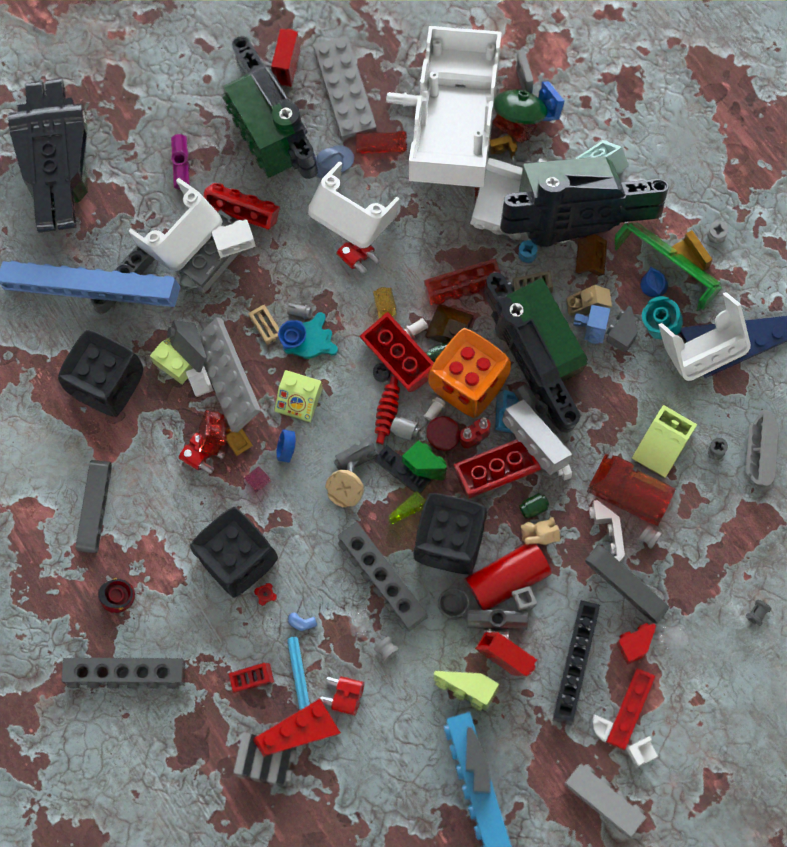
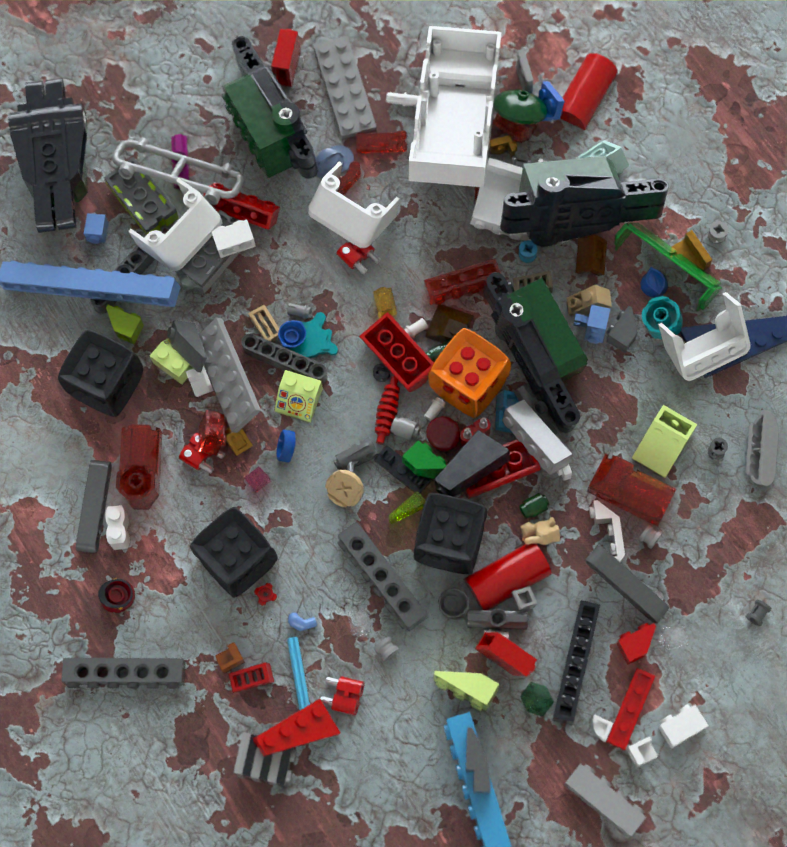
none -> medium blue brick [84,213,109,244]
none -> dark grey piece [104,157,179,235]
none -> white brick [105,505,130,550]
none -> lime slope [106,305,144,344]
none -> light grey bar [112,137,244,205]
none -> clear red brick [116,424,163,510]
none -> dark orange panel [215,642,245,674]
none -> dark grey beam [241,334,328,384]
none -> clear red plate [337,161,361,196]
none -> black slope [434,430,510,497]
none -> clear green panel [520,682,554,717]
none -> red brick [560,53,618,130]
none -> white brick [658,705,708,749]

